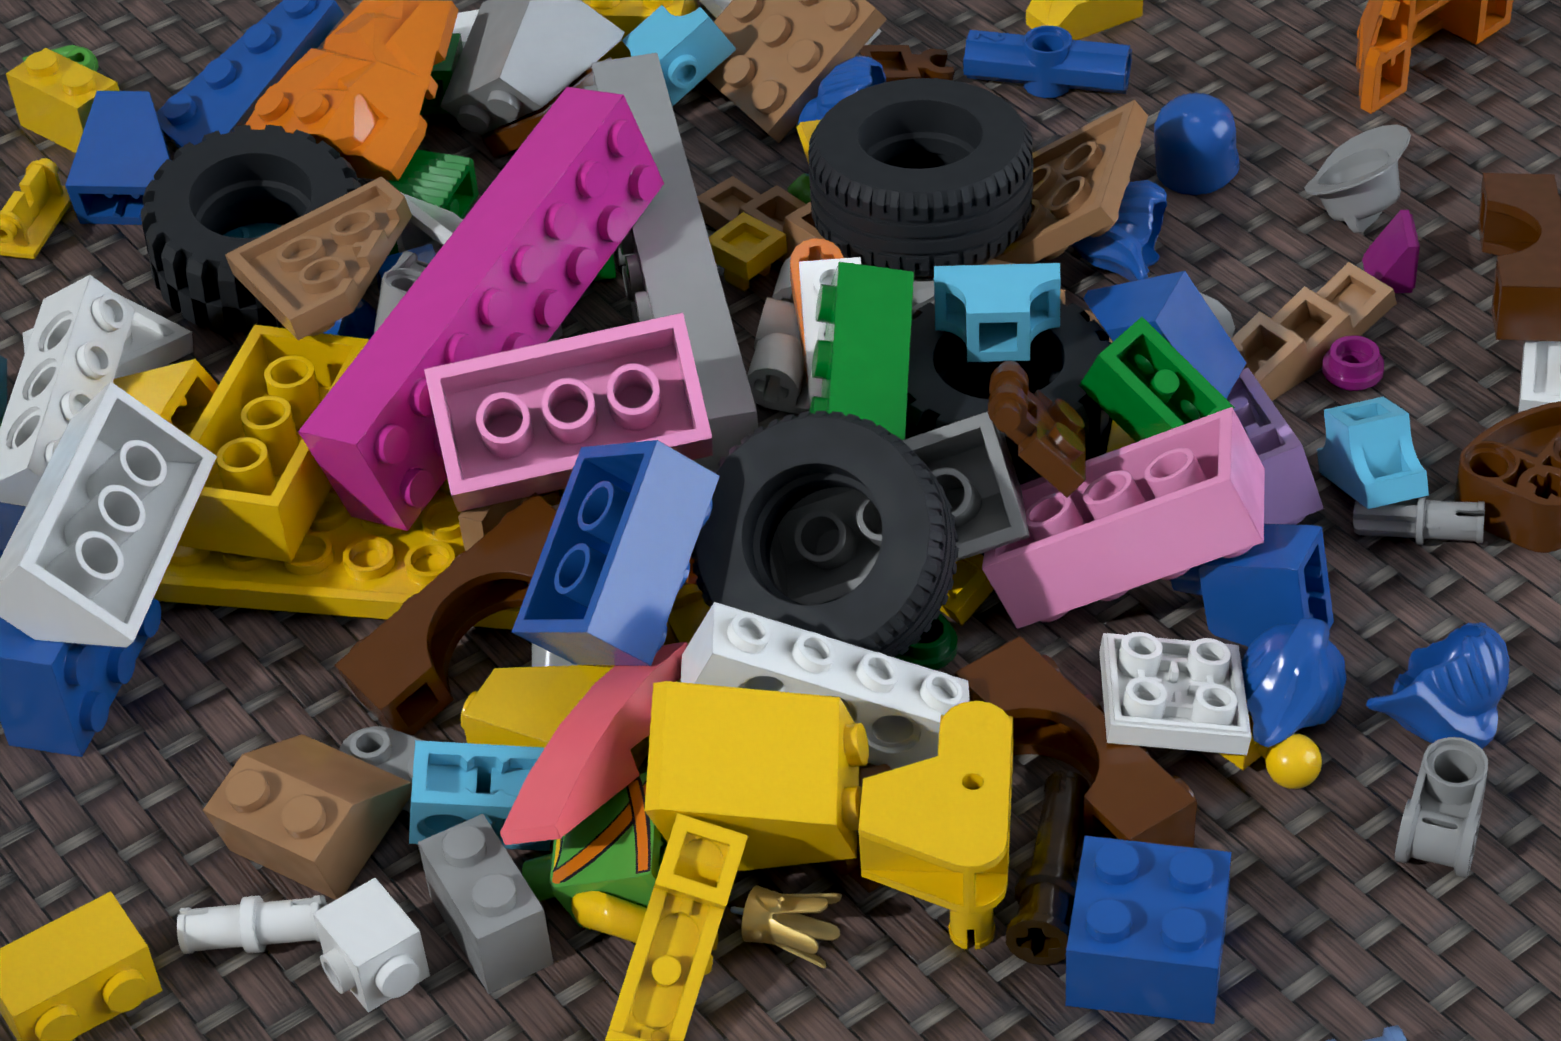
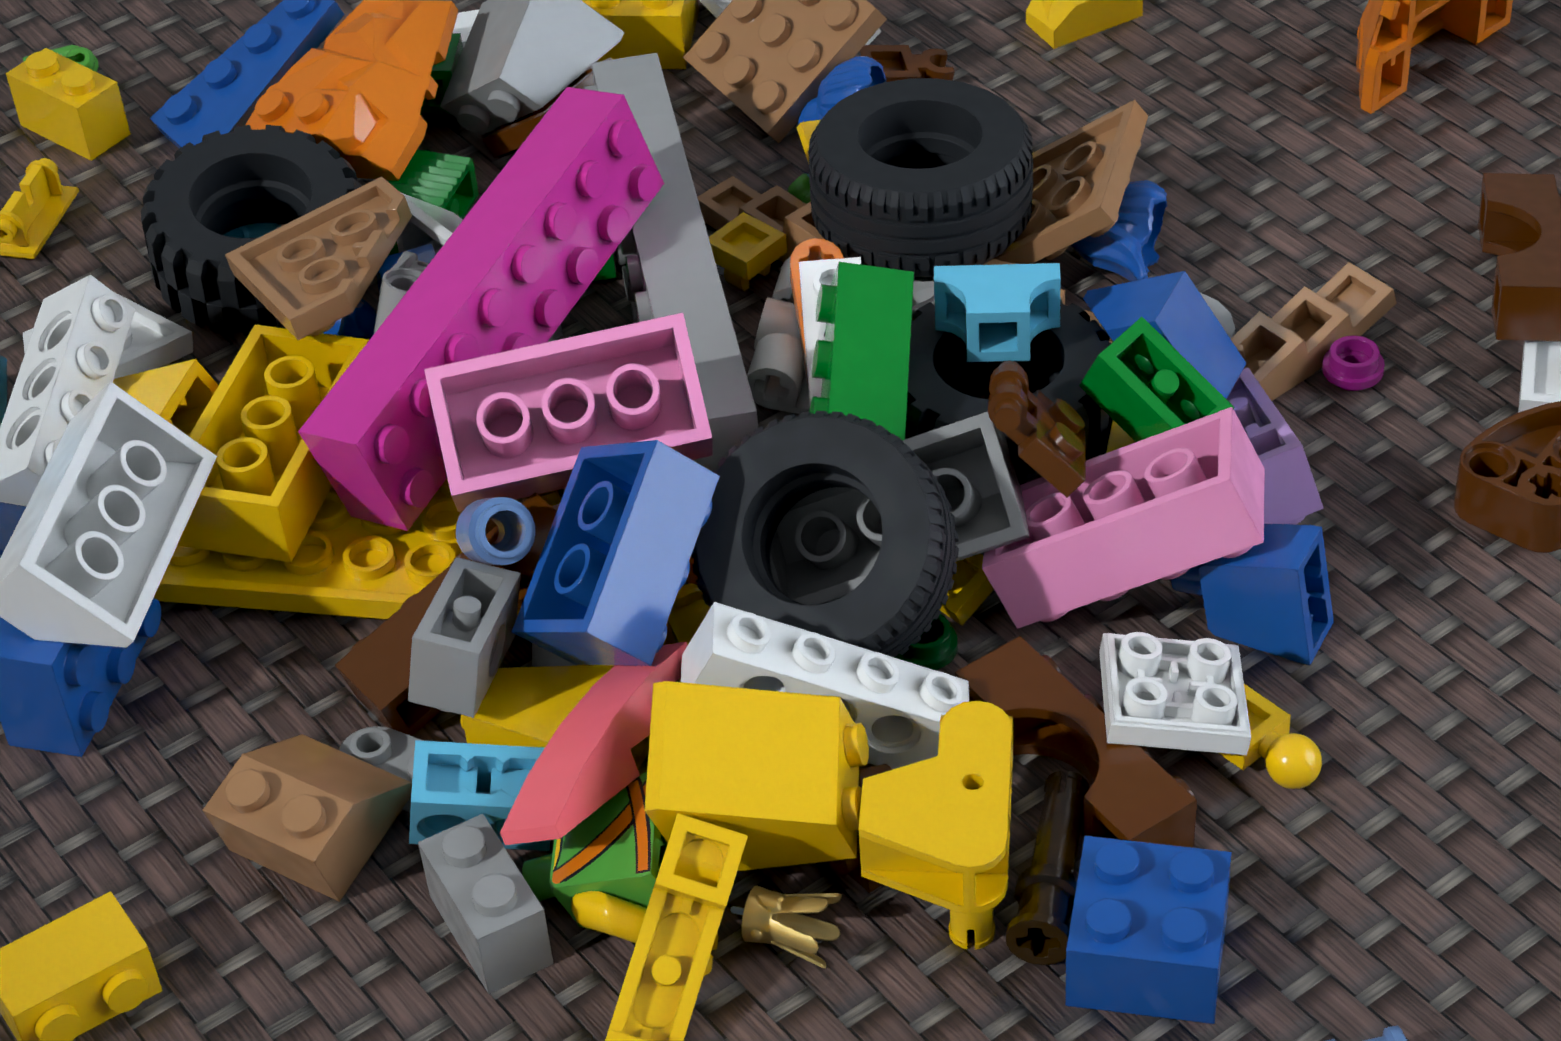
blue slope [65,91,171,225] -> none
white pin [177,895,327,954] -> none
white brick [313,878,430,1012] -> none
medium azure brick [622,5,736,106] -> none
blue piece [963,26,1132,98] -> none
blue helmet [1154,93,1240,195] -> none
blue hair [1241,618,1347,747] -> none
light grey piece [1304,124,1411,233] -> none
medium azure brick [1317,396,1429,509] -> none
light grey axle [1353,496,1485,545] -> none
magenta slope [1362,210,1420,293] -> none
blue hair [1366,622,1510,749] -> none
light grey piece [1395,737,1488,878] -> none
none -> light grey brick [408,557,521,718]
none -> medium blue brick [456,497,535,565]

